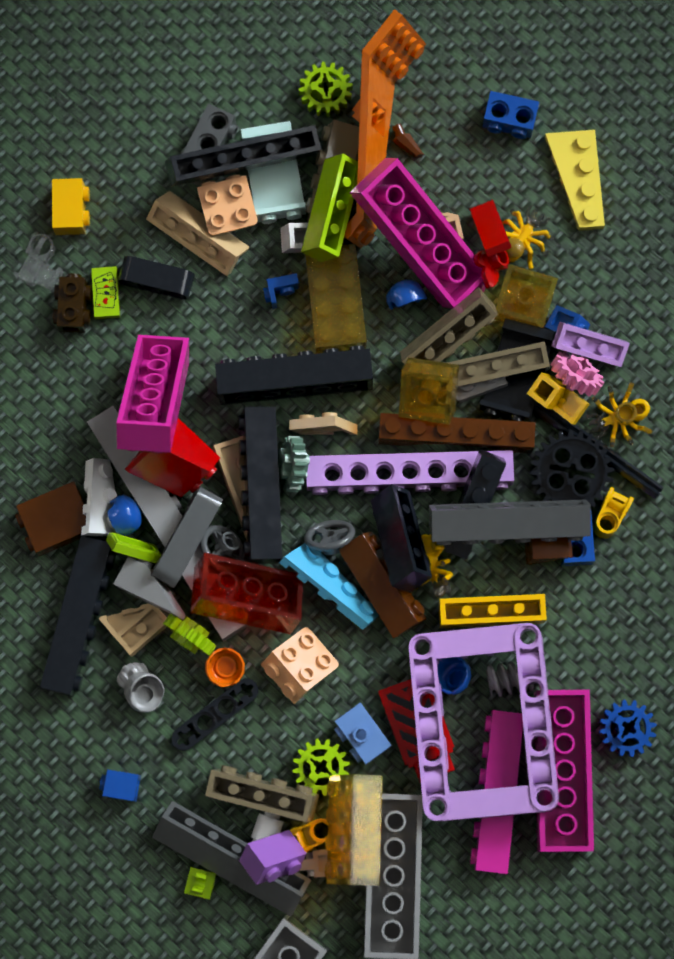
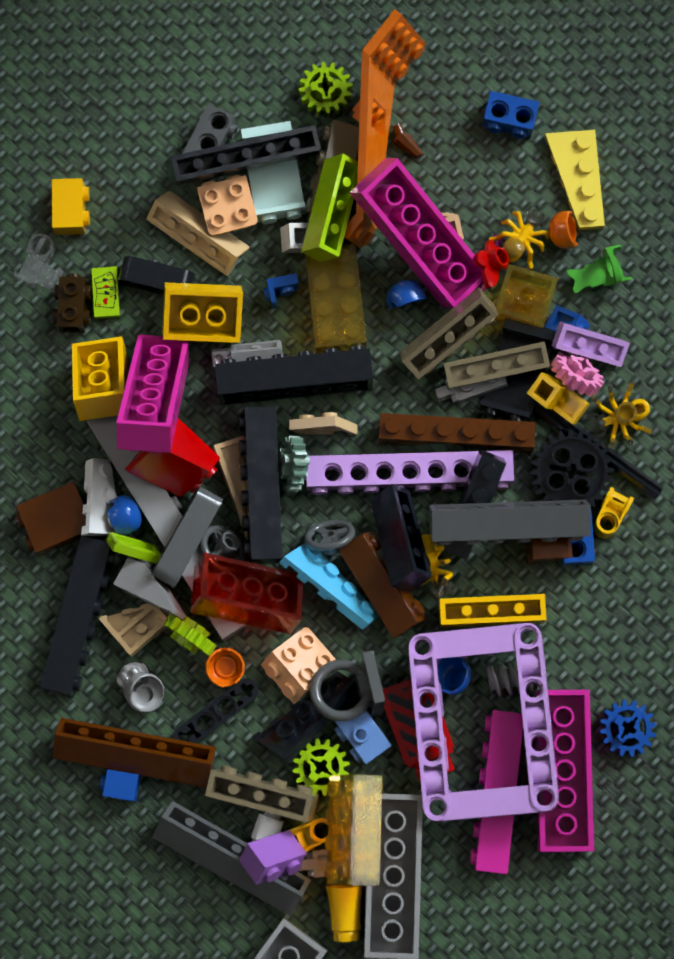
lime tile [184,867,217,900] -> none
clear yellow brick [399,357,459,425] -> none
red tile [470,200,512,257] -> none
none -> reddish brown brick [53,718,216,788]
none -> yellow brick [72,336,129,421]
none -> yellow brick [162,282,243,343]
none -> light grey hinge [212,340,283,367]
none -> black wing [252,671,357,765]
none -> dark grey tile [310,651,385,721]
none -> yellow plant [326,884,363,942]
none -> orange hair [548,211,578,249]
none -> bright green hair [567,245,633,294]

